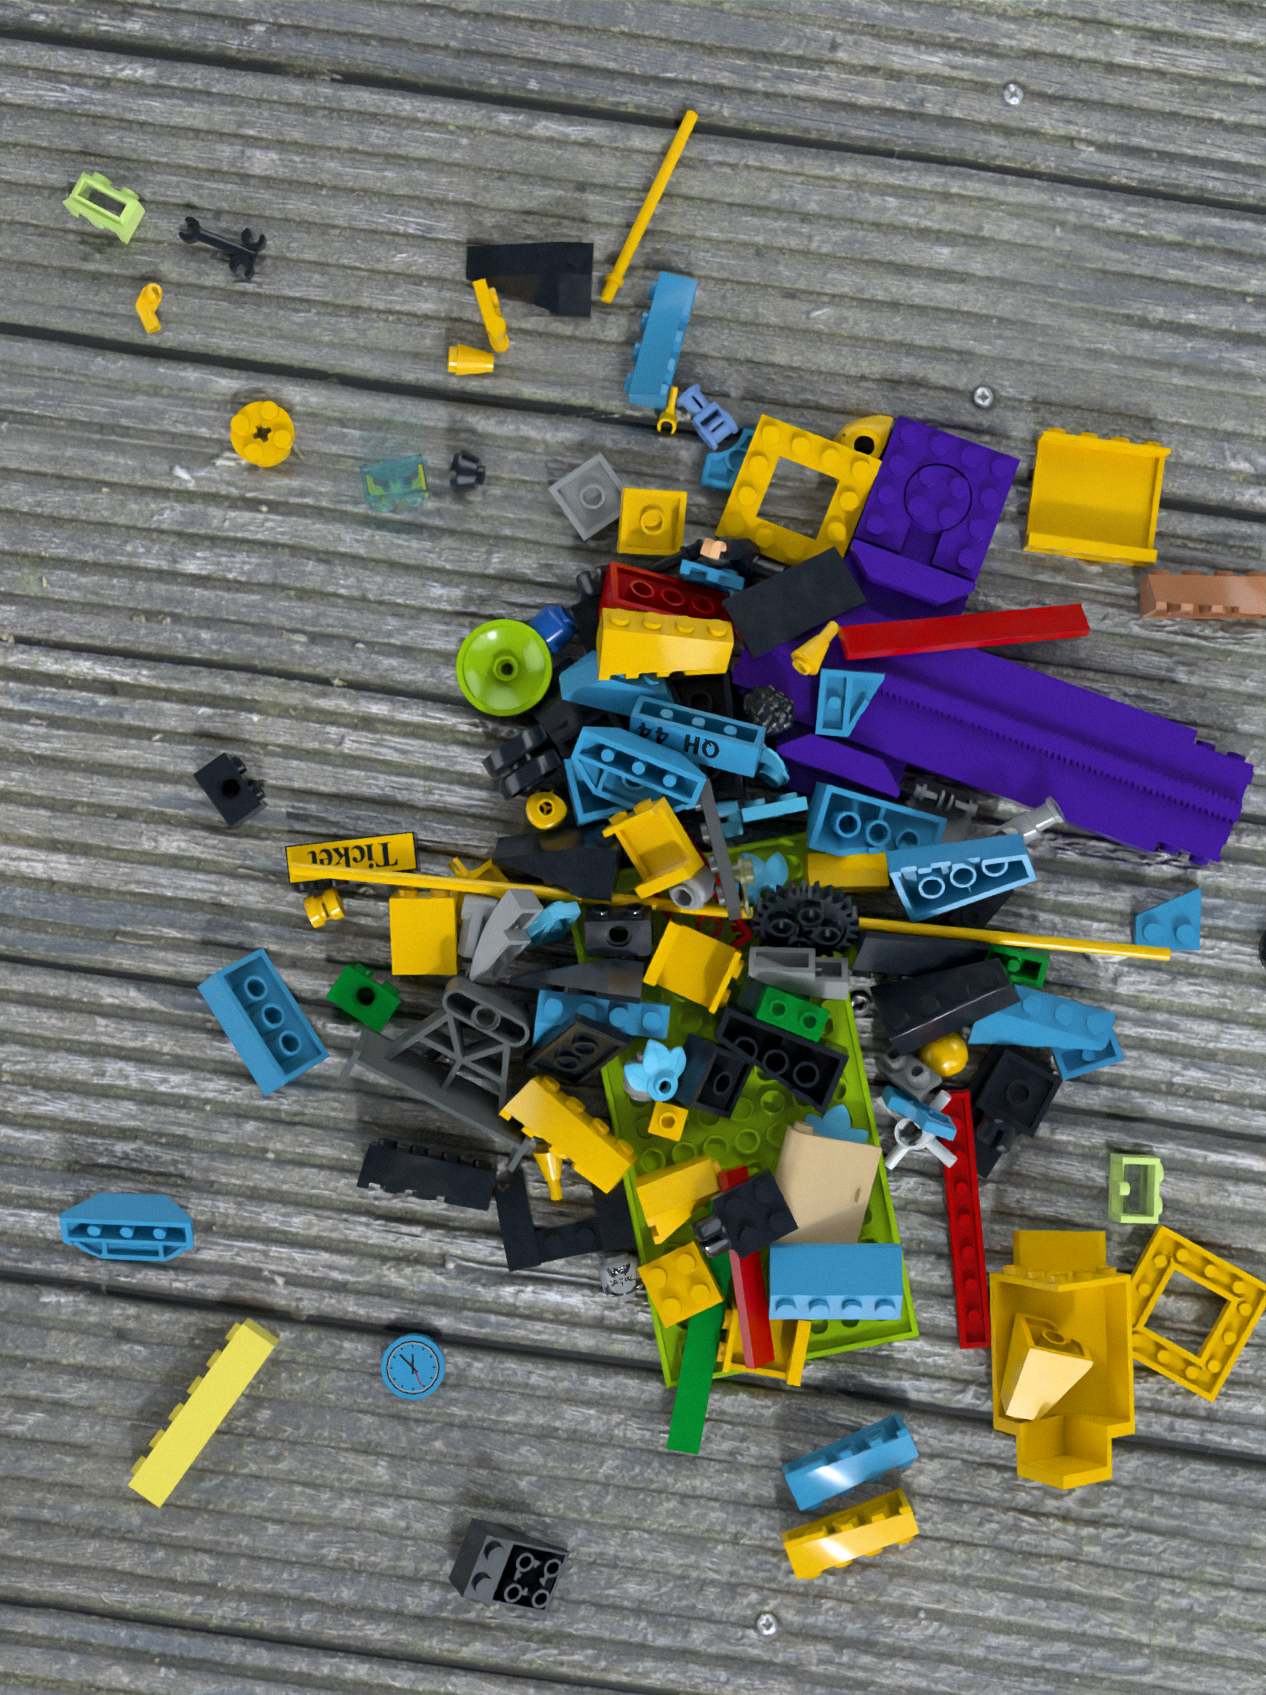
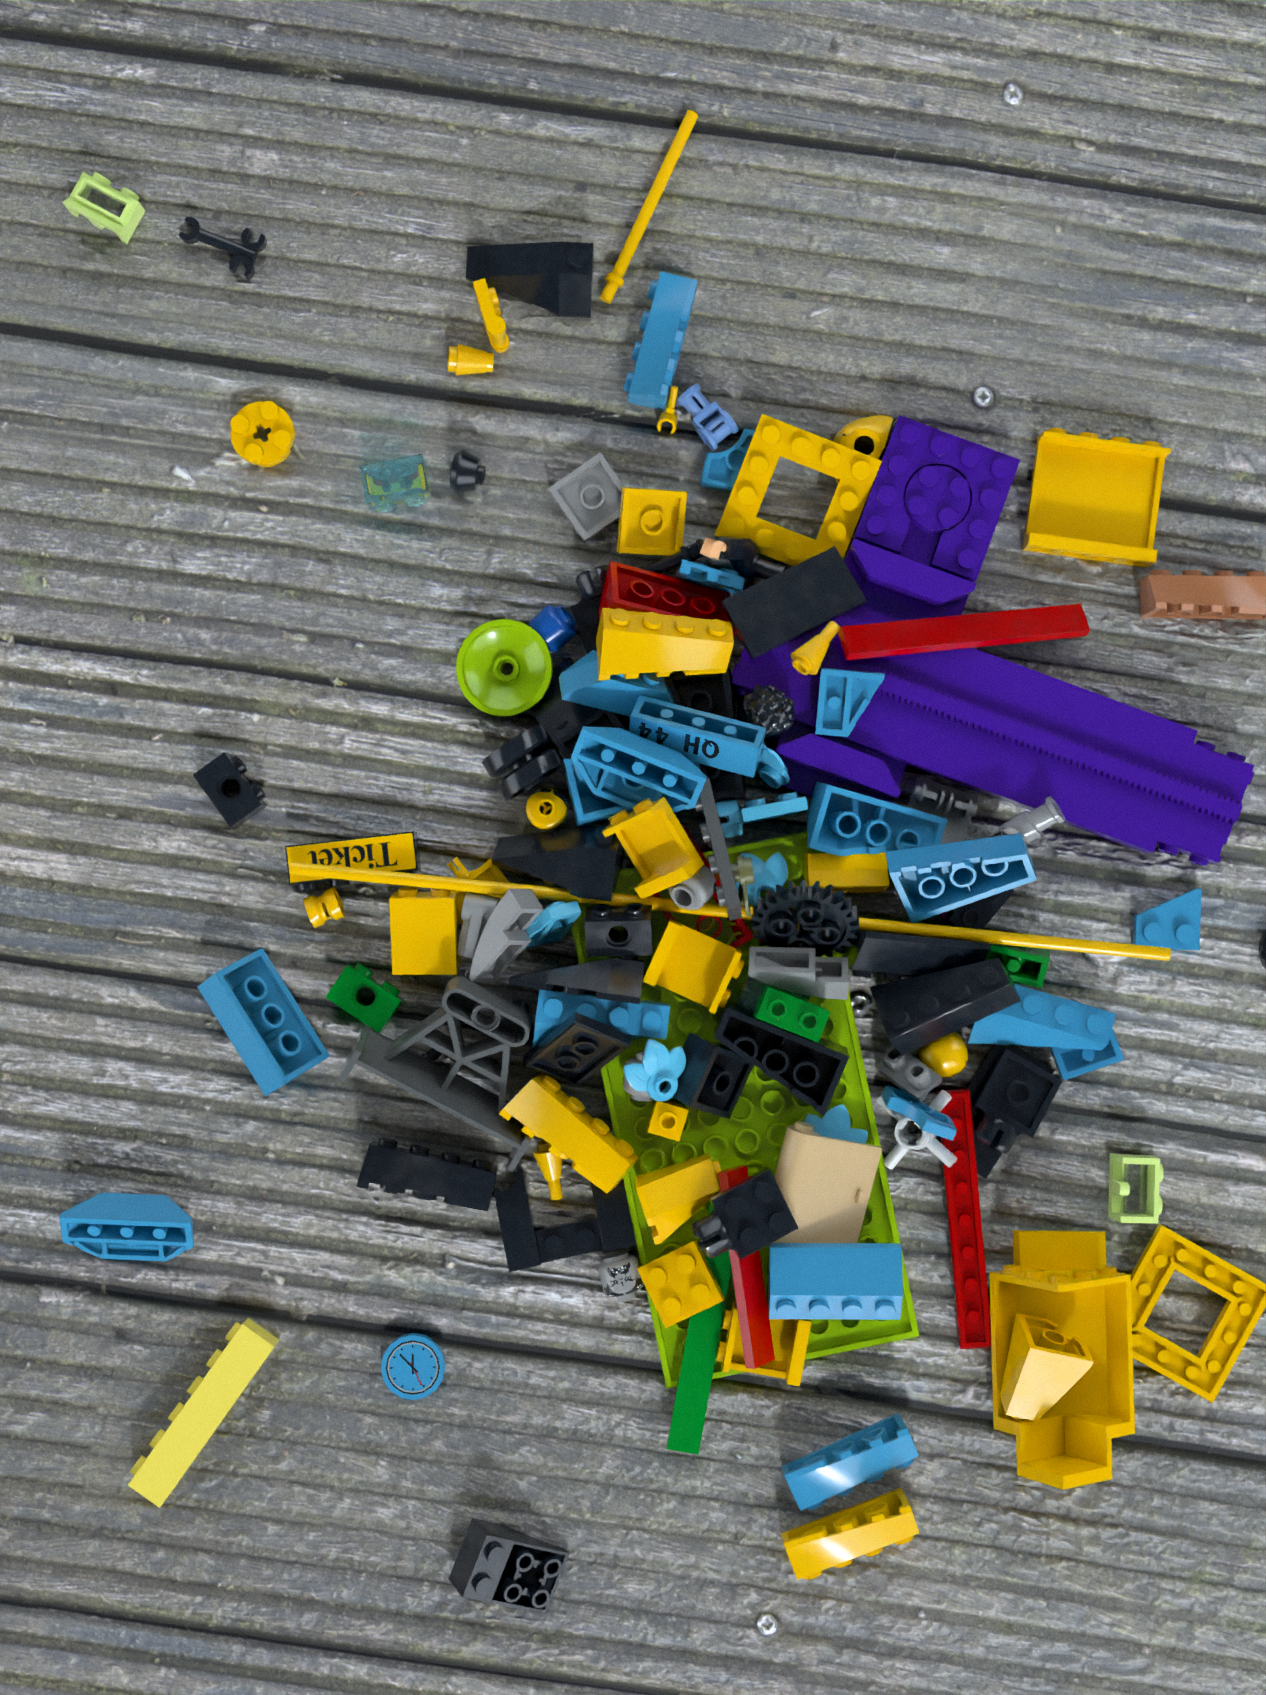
yellow arm [135,283,163,333] -> none

